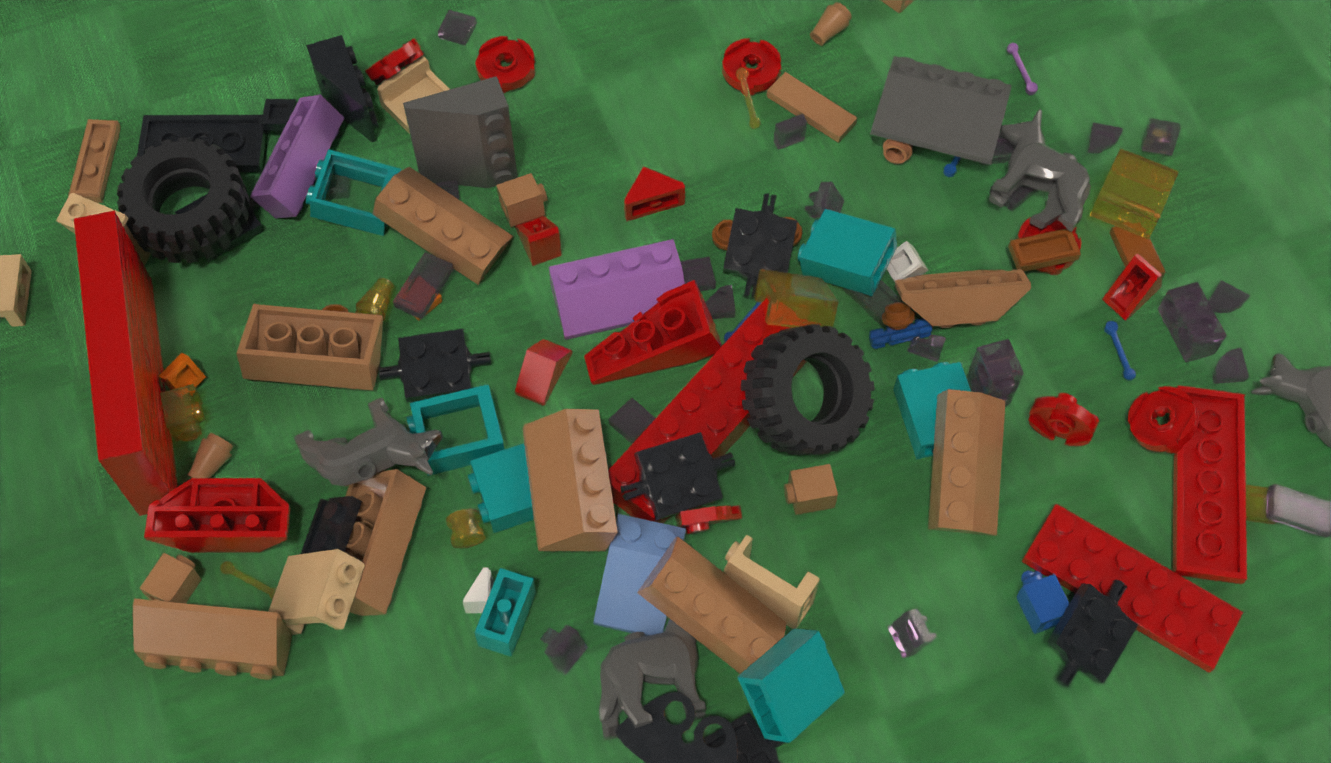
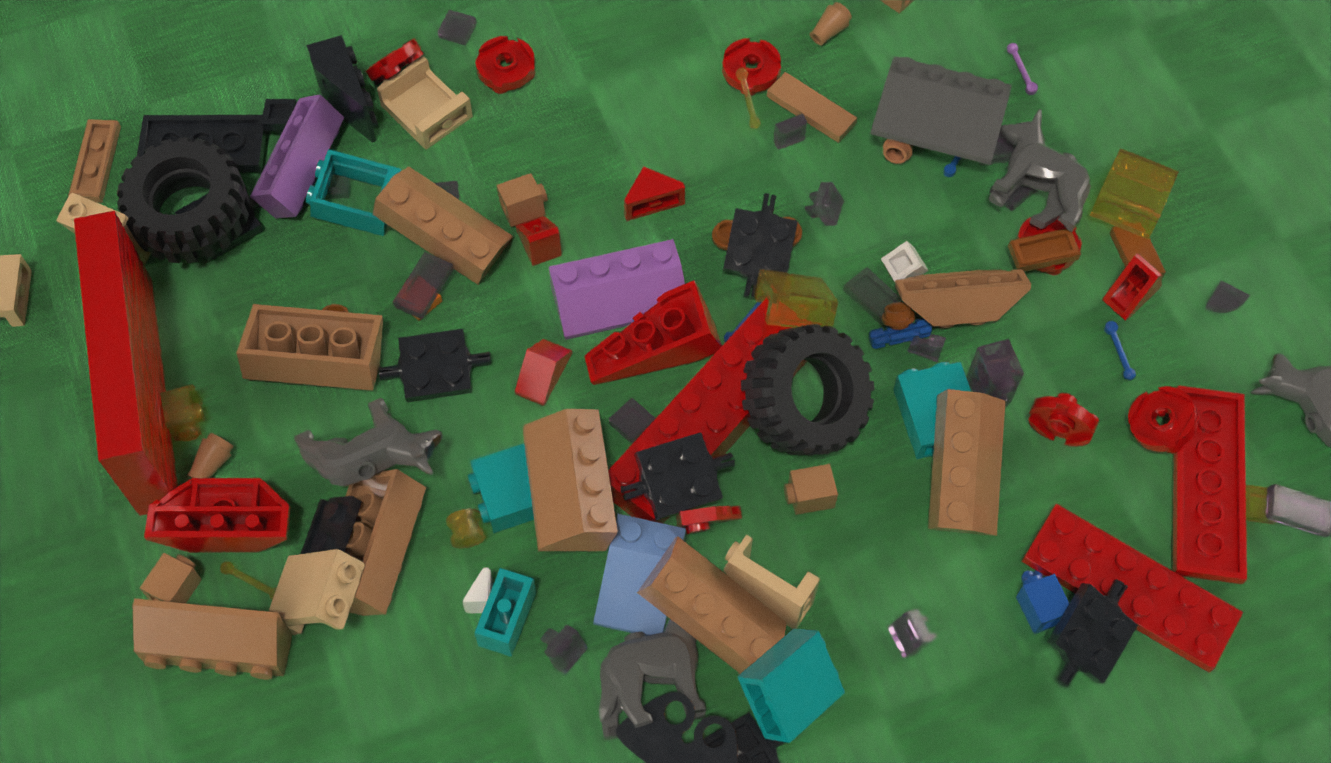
orange tile [159,353,206,400] -> none
clear yellow cone [355,278,395,321] -> none
dark grey slope [403,76,518,188] -> none
teal window [406,384,505,476] -> none
tile [680,257,716,291] -> none
tile [706,284,736,319] -> none
teal brick [798,209,897,296] -> none
tile [1087,122,1123,153] -> none
tile [1141,118,1181,156] -> none
brick [1158,282,1227,363] -> none
tile [1213,348,1249,384] -> none

